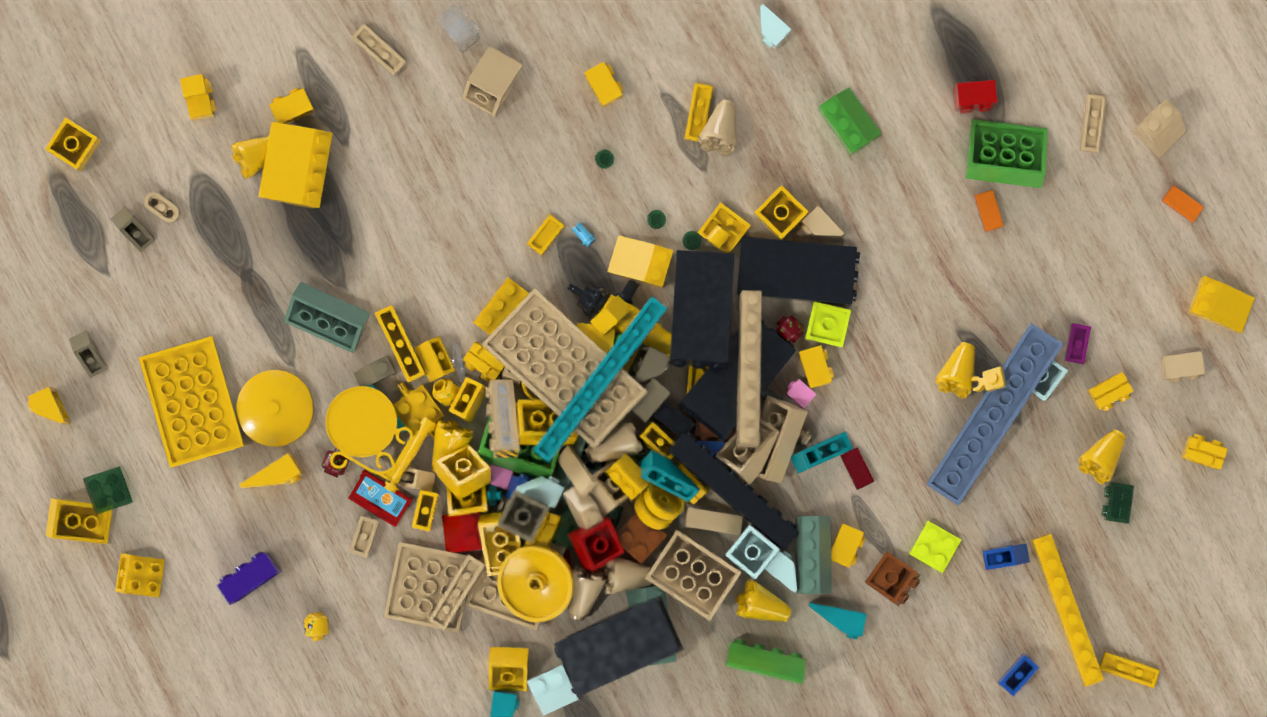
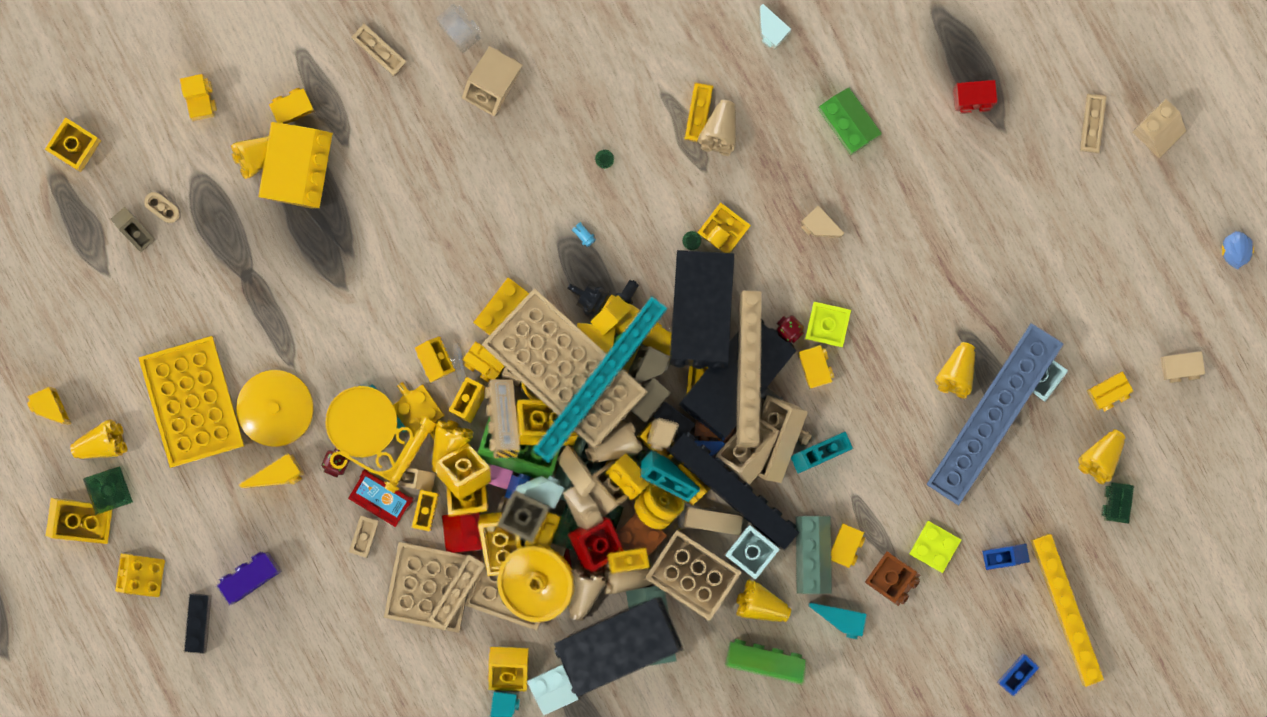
dark tan slope [69,330,107,378] -> none
sand green slope [284,282,370,353] -> none
yellow head [303,612,329,641] -> none
dark tan slope [354,355,396,387] -> none
yellow brick [375,305,426,384] -> none
yellow head [432,378,460,406] -> none
teal plate [487,486,501,506] -> none
yellow tile [526,214,565,256] -> none
yellow brick [584,62,624,108] -> none
yellow slope [607,235,674,289] -> none
clear green plate [647,210,666,229] -> none
black brick [737,236,860,306] -> none
yellow brick [754,185,809,240] -> none
light aqua slope [764,550,797,593] -> none
bright pink brick [786,379,816,409] -> none
dark red tile [840,447,874,490] -> none
bright green slope [965,119,1048,188] -> none
yellow plate [971,367,1006,392] -> none
orange tile [974,190,1004,232] -> none
magenta plate [1064,323,1091,364] -> none
yellow tile [1099,651,1160,688] -> none
orange tile [1161,185,1204,223] -> none
yellow brick [1181,434,1228,470] -> none
yellow slope [1188,276,1255,334] -> none
none -> yellow cone [70,419,128,459]
none -> black brick [184,593,212,654]
none -> yellow plate [607,548,649,574]
none -> tan slope [647,419,678,451]
none -> medium blue hair [1222,231,1254,269]

